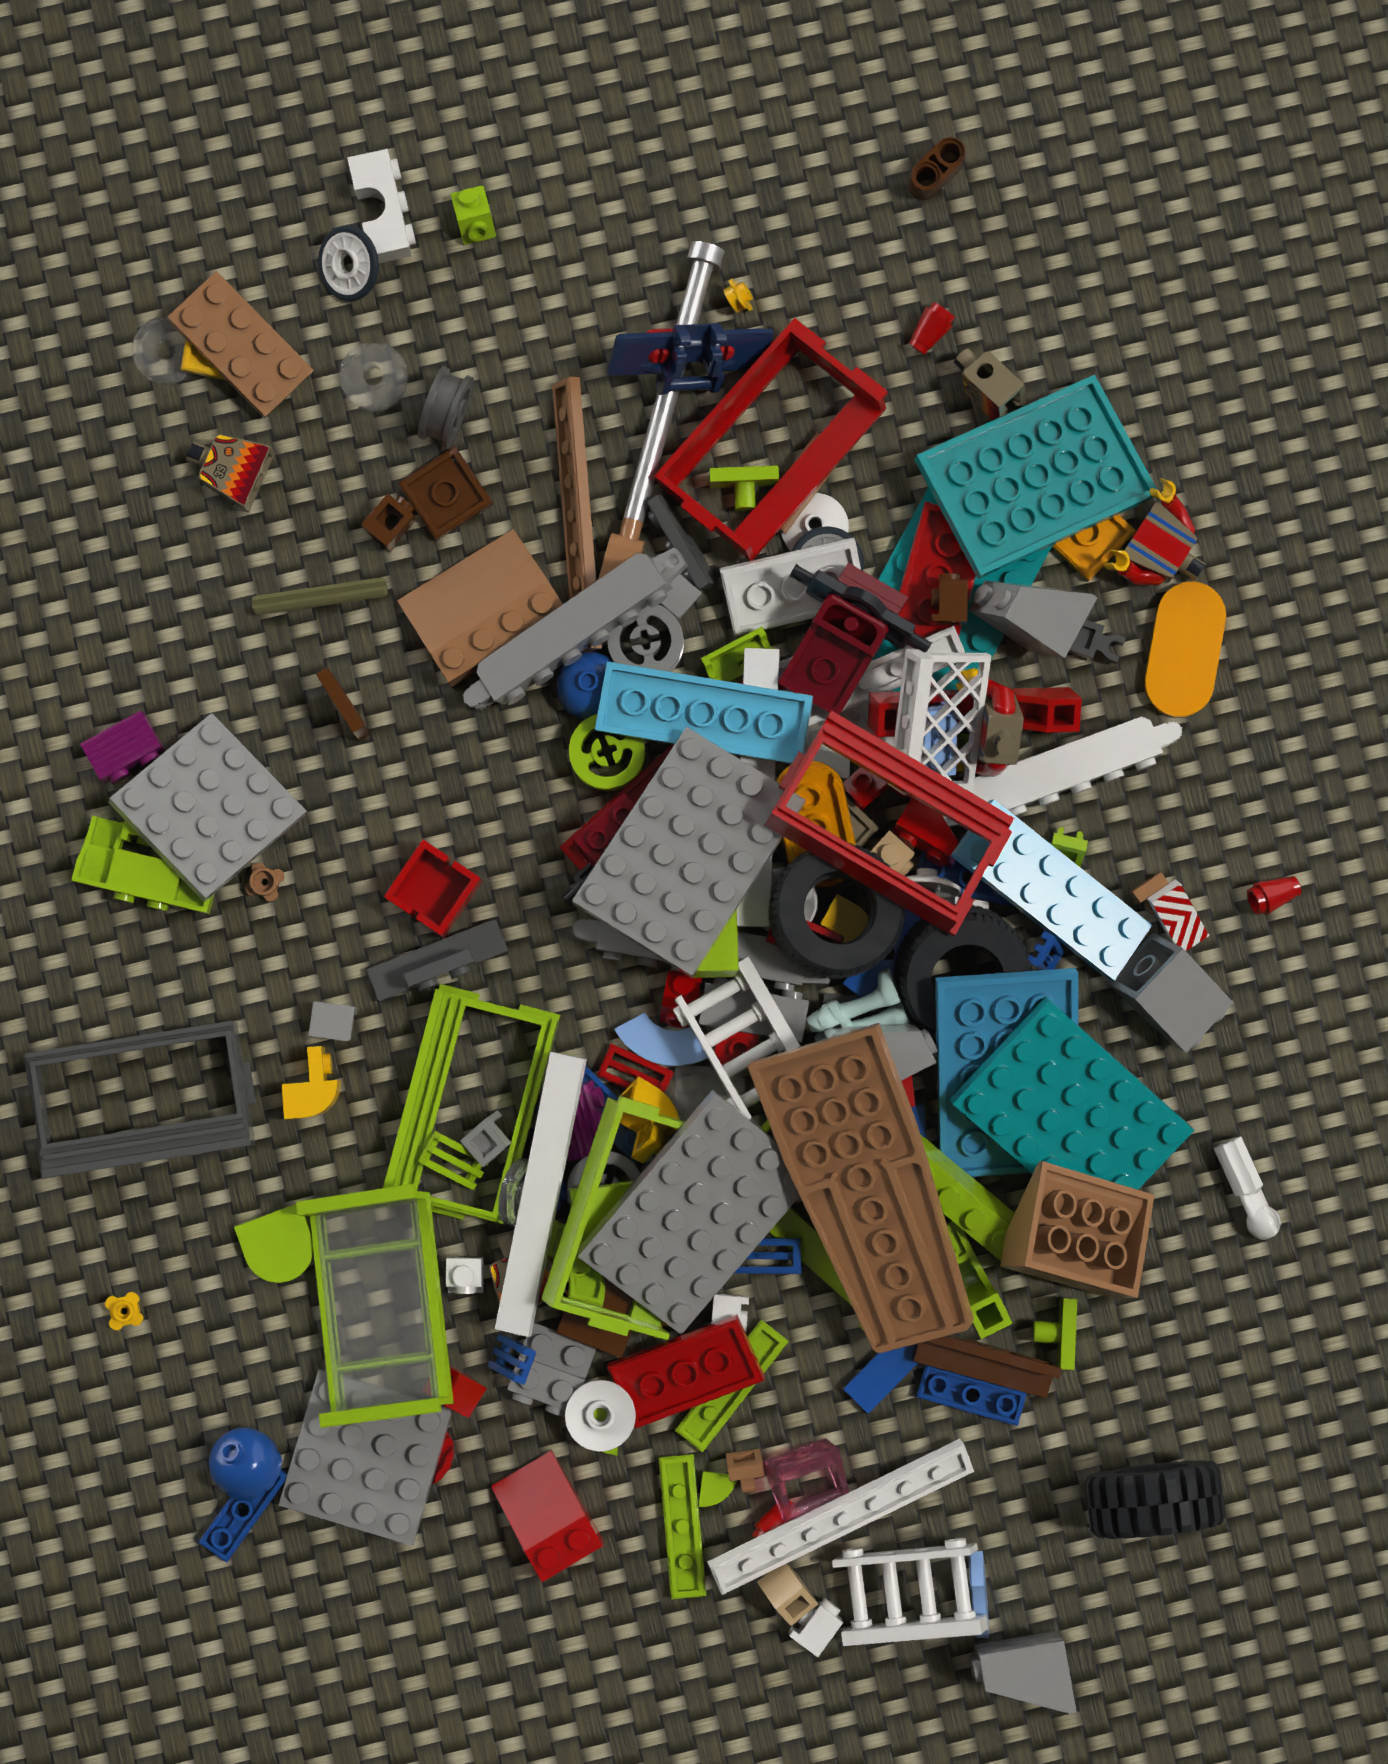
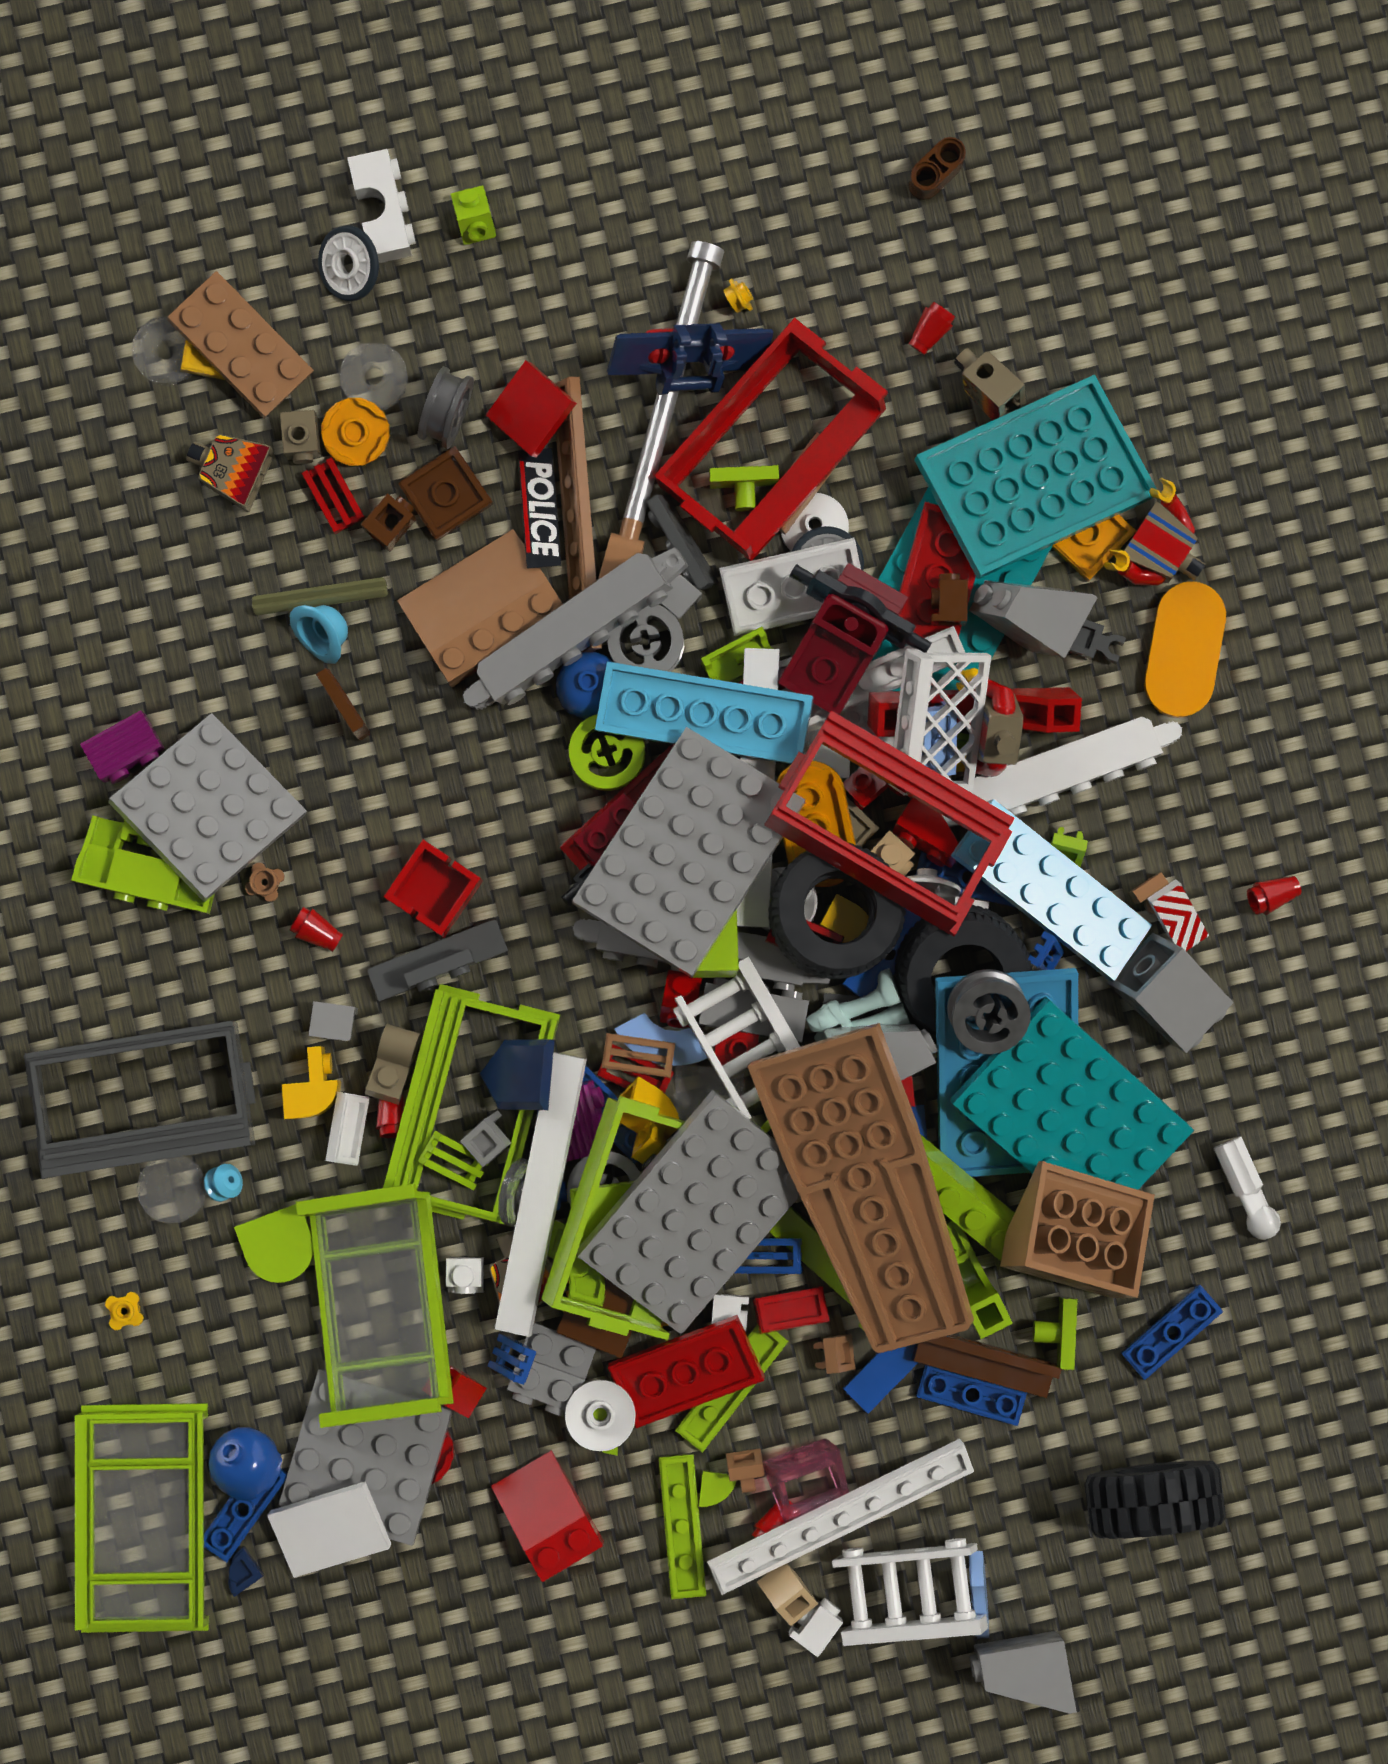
none -> piece [75,1403,209,1633]
none -> clear tile [137,1156,207,1224]
none -> medium azure wheel [204,1164,243,1202]
none -> dark blue tile [229,1546,264,1597]
none -> white tile [267,1481,391,1578]
none -> dark tan brick [280,410,321,464]
none -> red cone [289,907,343,952]
none -> medium azure hat [290,605,348,664]
none -> red tile [302,457,365,534]
none -> light orange tile [321,398,390,466]
none -> white tile [325,1092,369,1166]
none -> dark tan plate [365,1023,421,1105]
none -> red cone [376,1095,405,1138]
none -> dark blue tile [479,1039,554,1111]
none -> red tile [486,360,577,458]
none -> sticker [518,448,561,569]
none -> medium nougat tile [601,1033,676,1078]
none -> red tile [753,1287,830,1334]
none -> medium nougat tile [813,1334,855,1374]
none -> flat silver wheel [947,969,1030,1054]
none -> blue tile [1121,1285,1224,1380]

